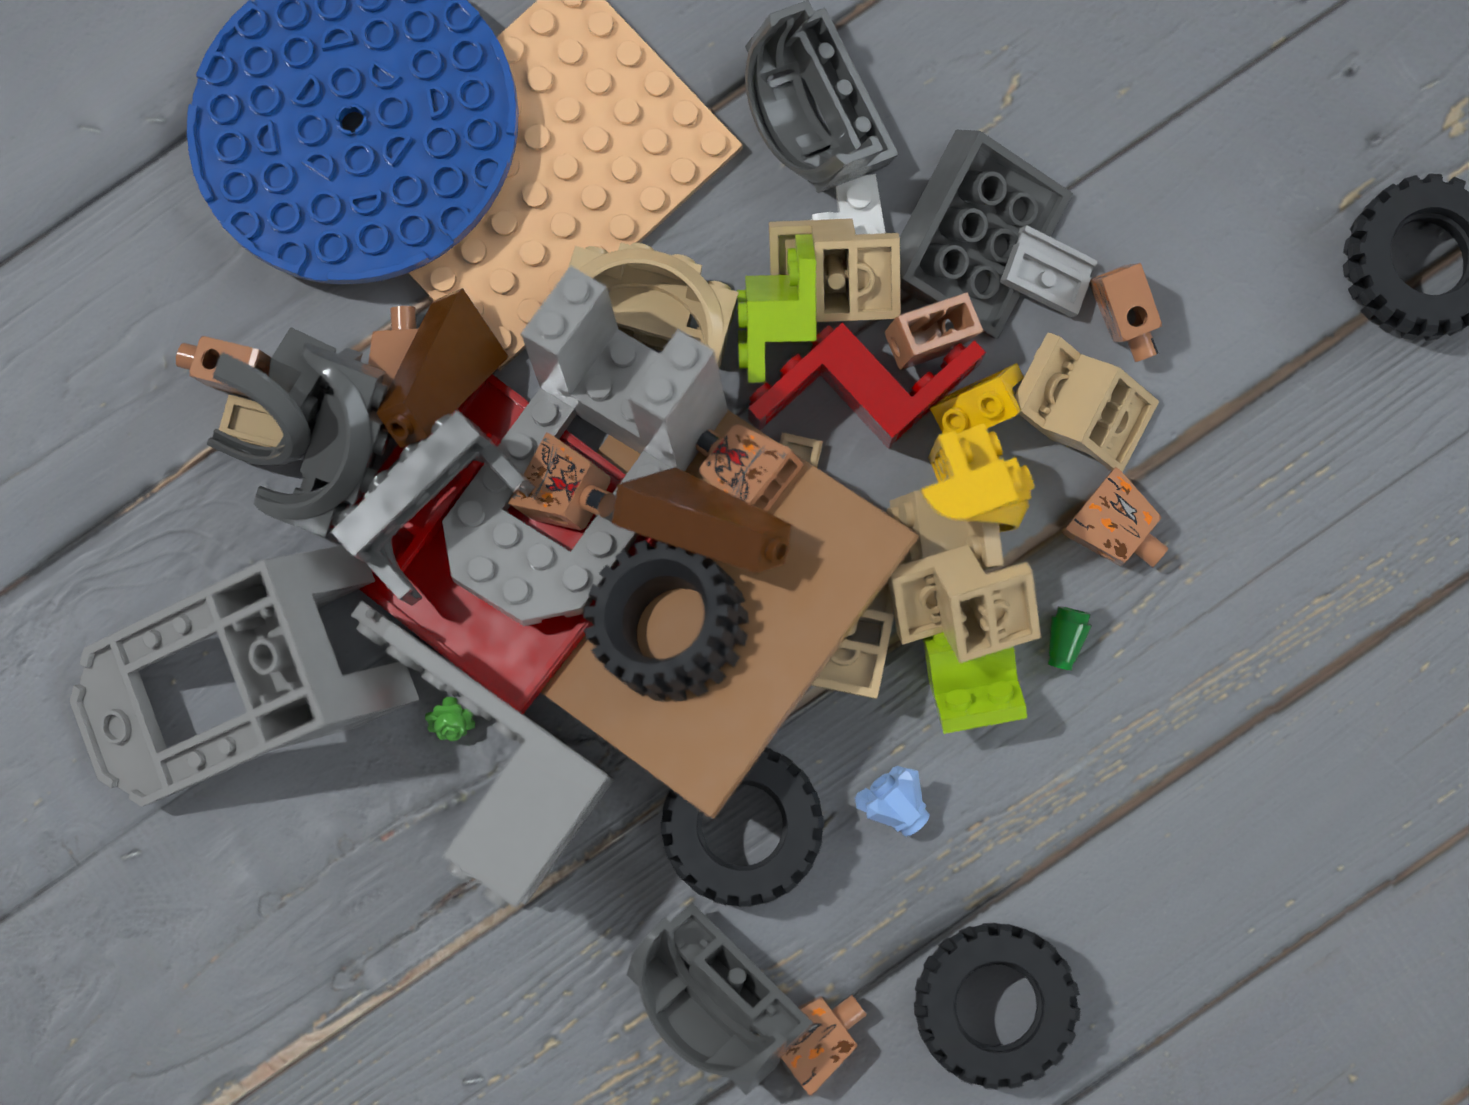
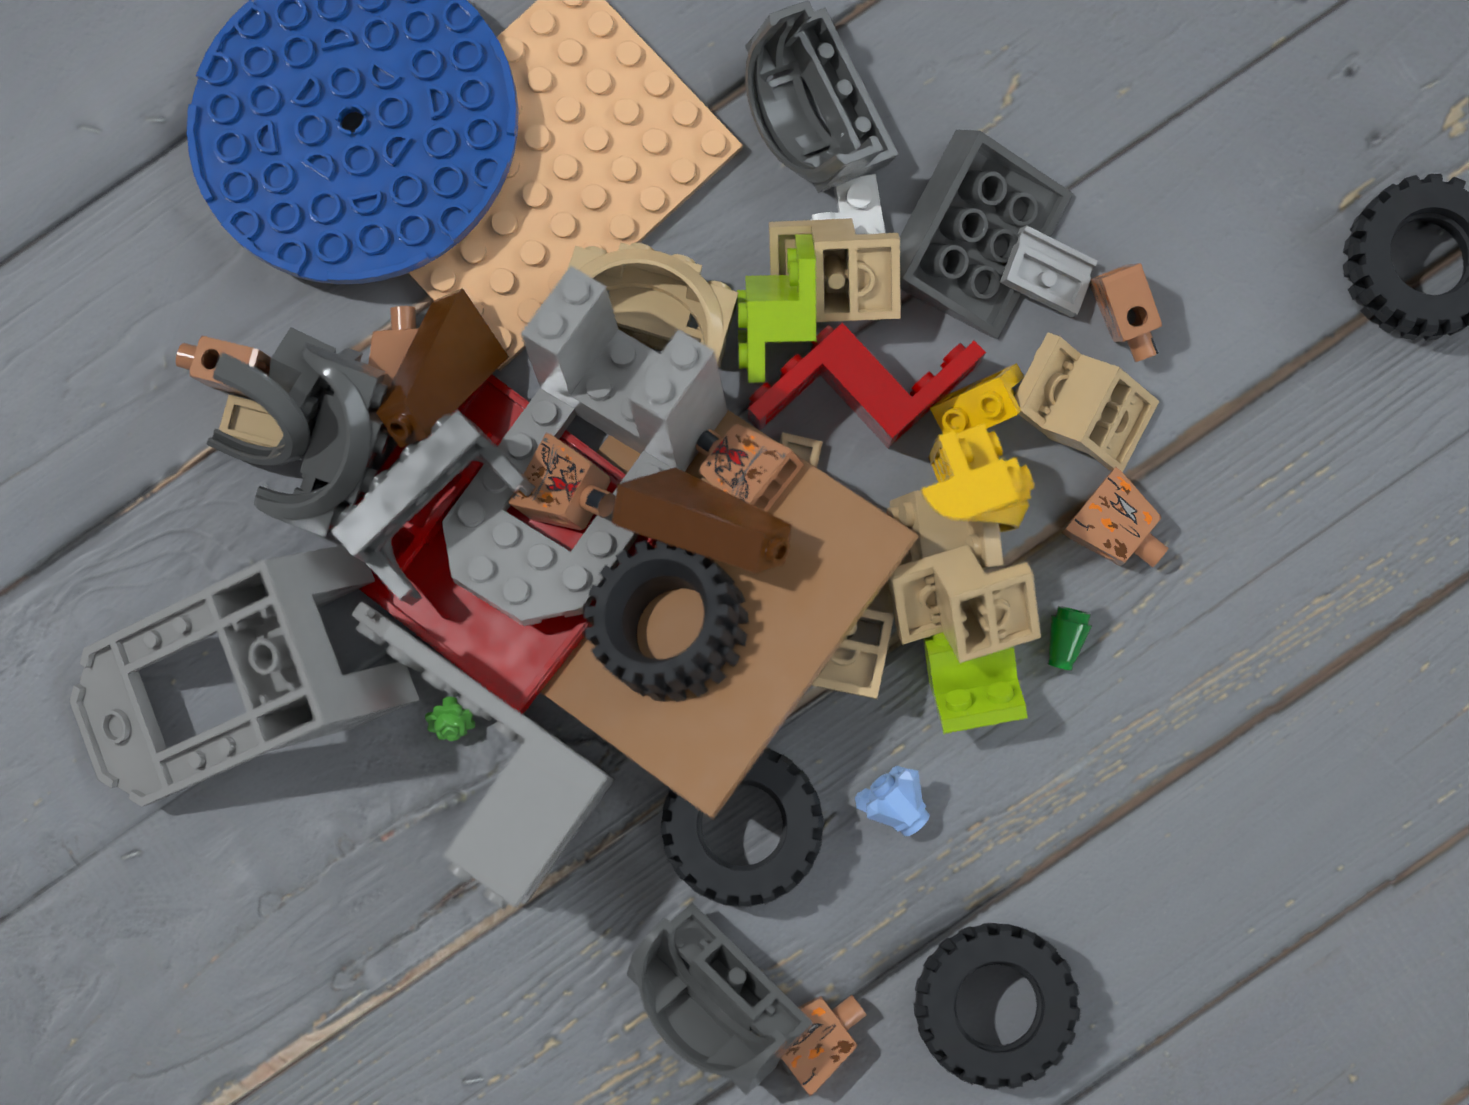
nougat torso [885,292,983,370] -> none

